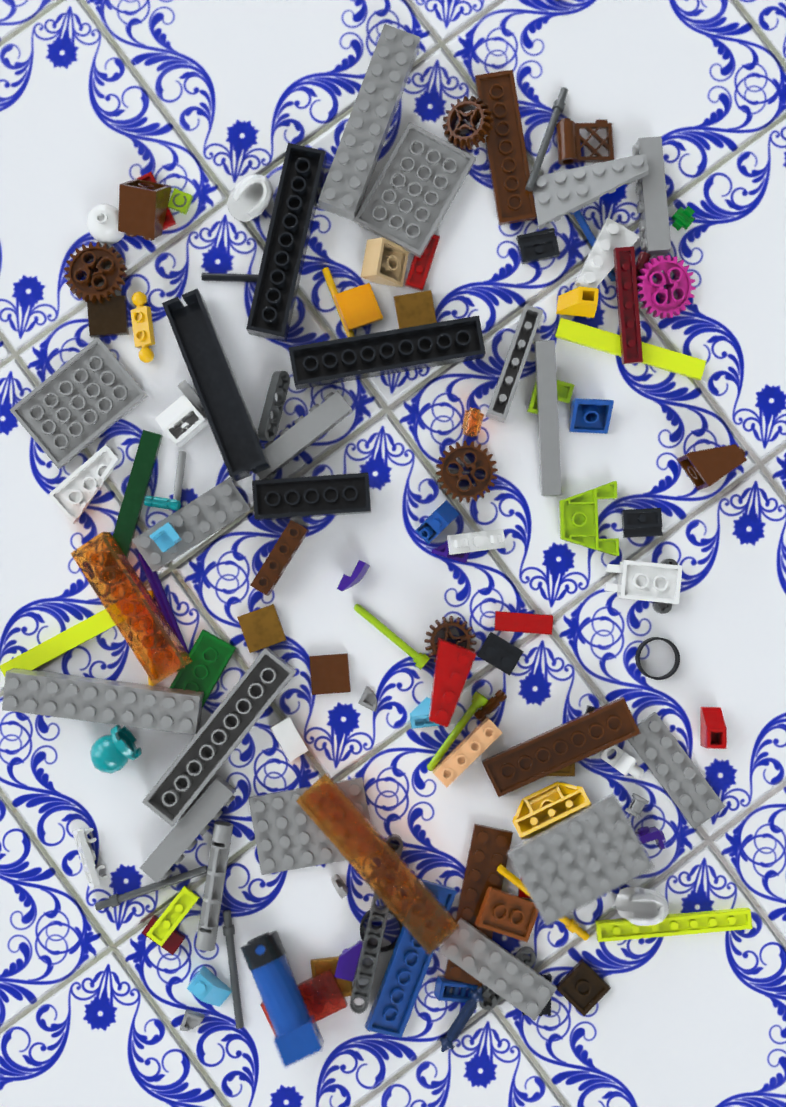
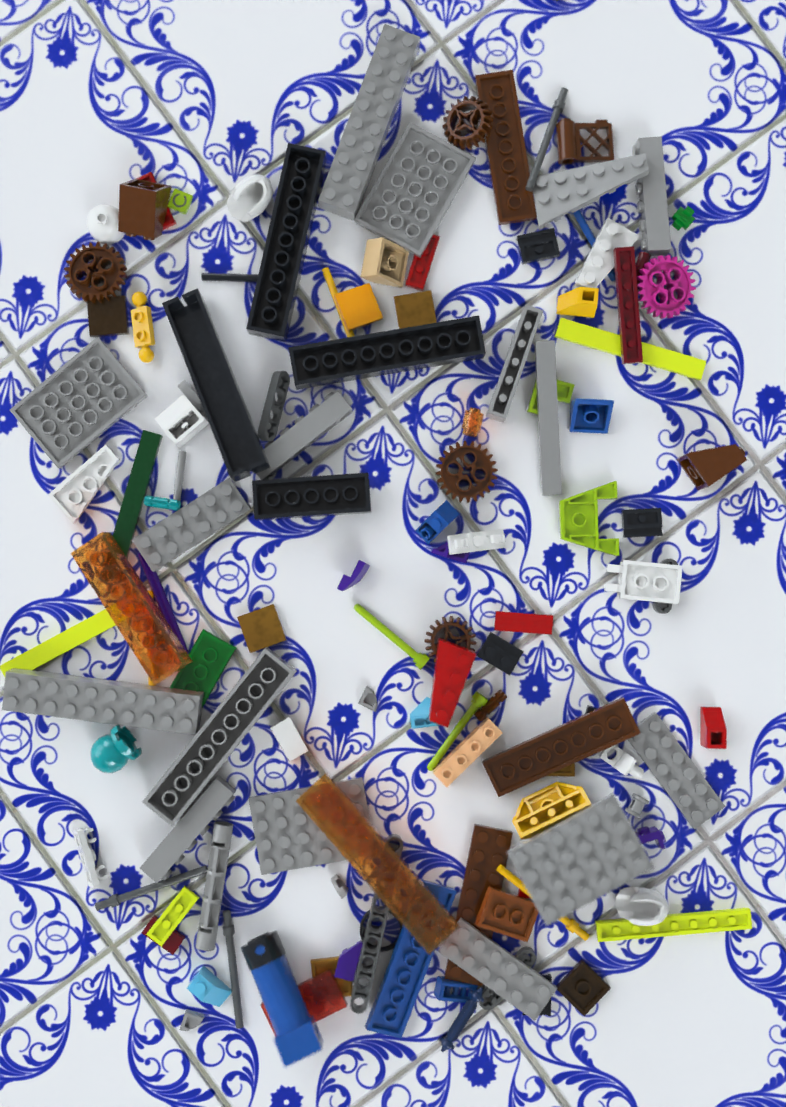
medium azure panel [150,522,182,552] -> none
reddish brown brick [250,520,309,596] -> none
reddish brown tile [309,653,351,695] -> none
black tyre [635,637,680,680] -> none

